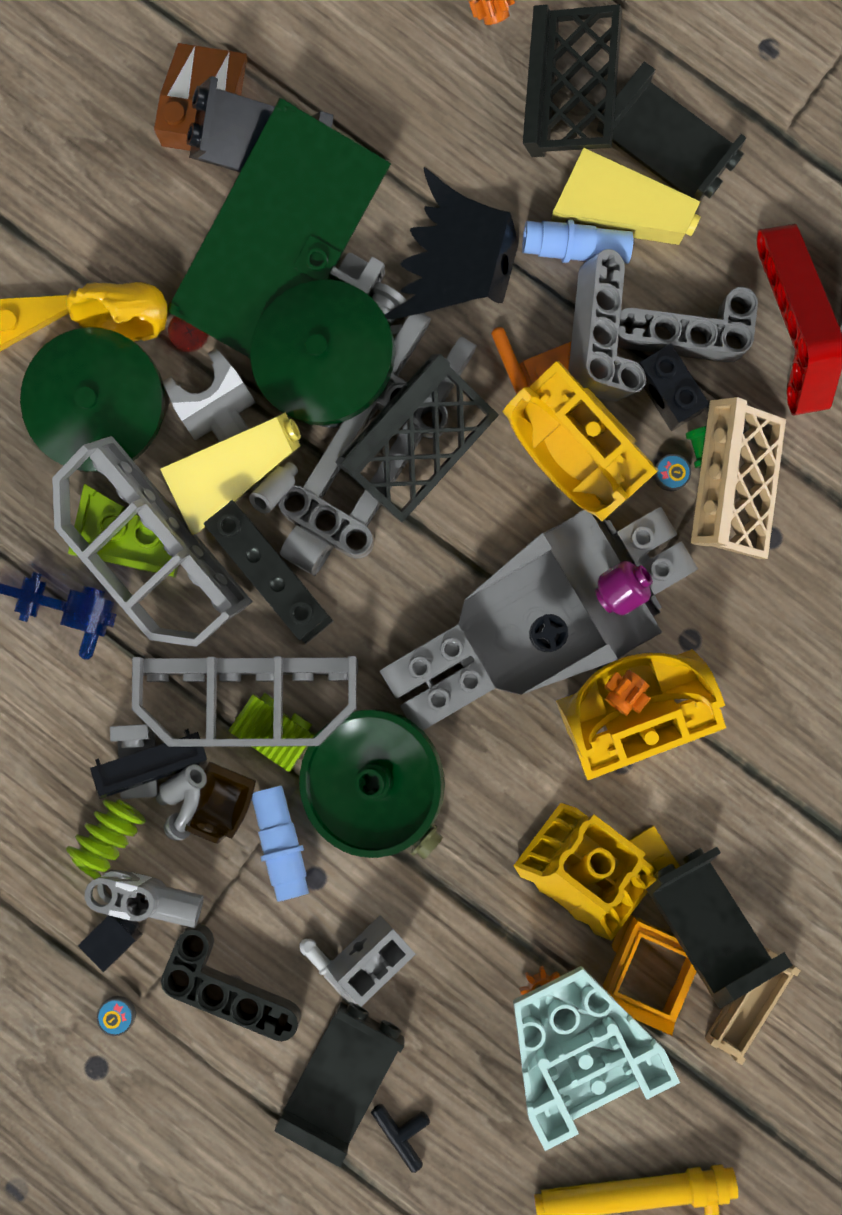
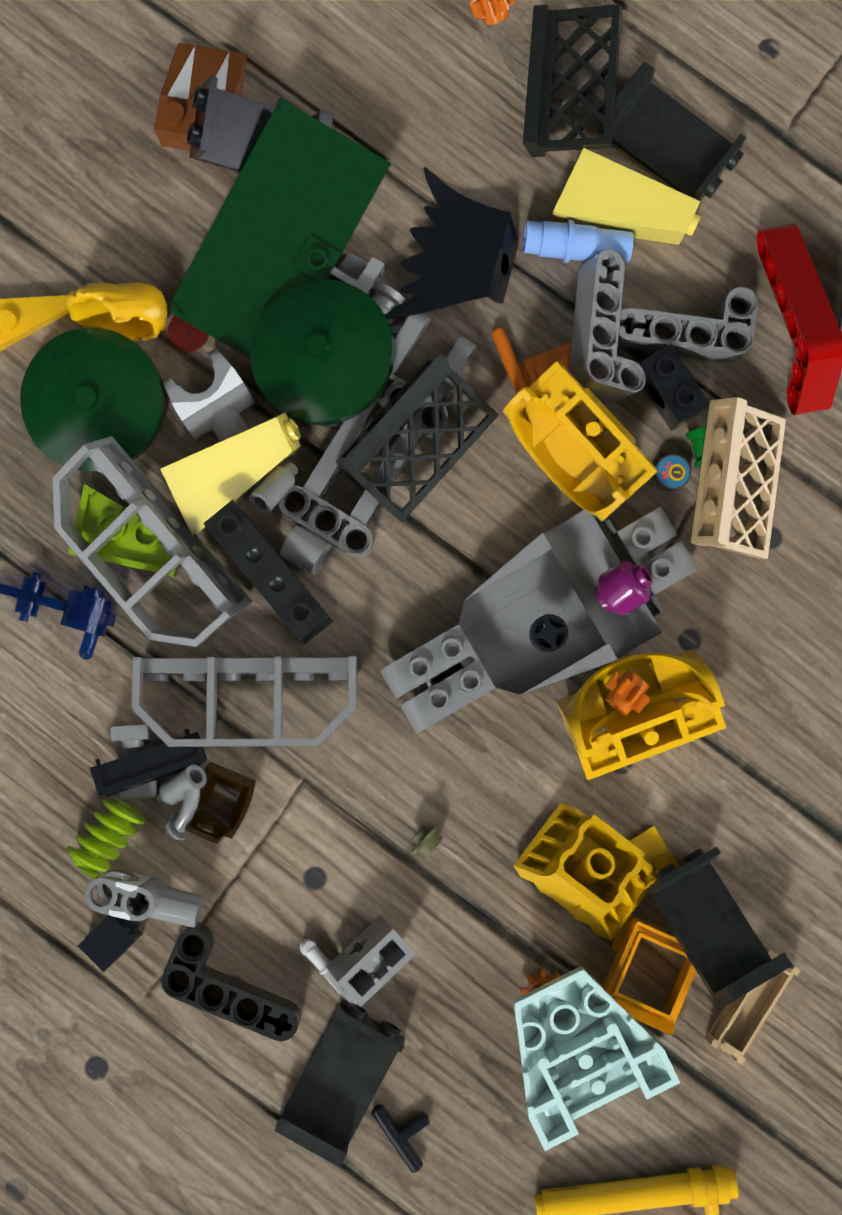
tile [97,996,136,1036] -> none
lime brick [228,692,316,772] -> none
light blue piece [252,786,309,902] -> none
dark green dish [299,709,445,858] -> none

